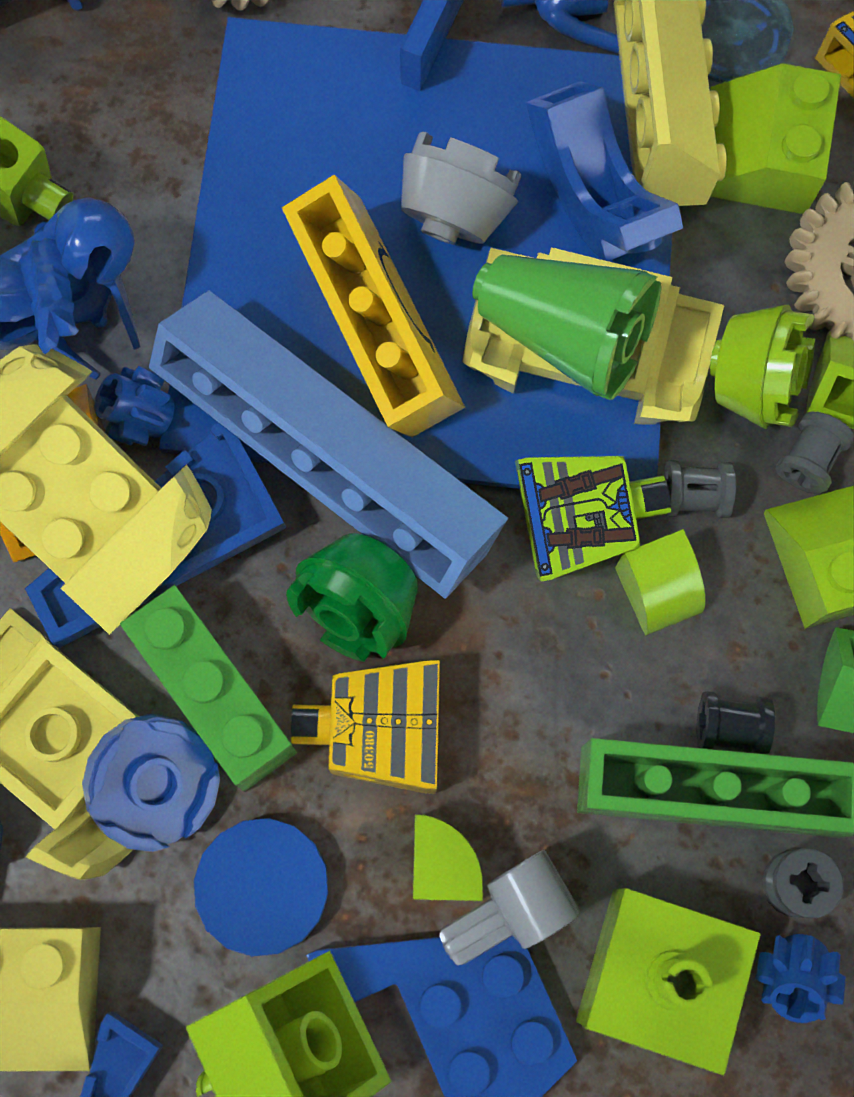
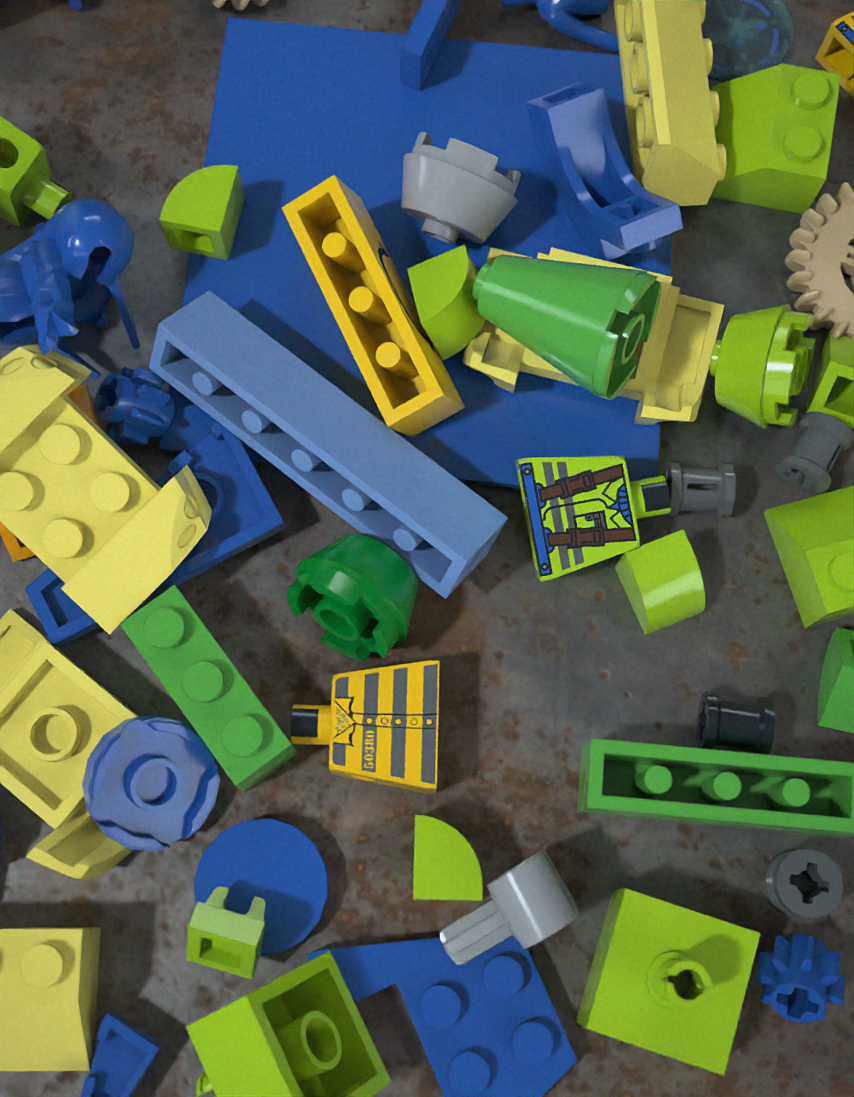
none -> lime brick [159,165,245,260]
none -> lime tile [186,886,266,980]
none -> lime brick [407,244,486,360]

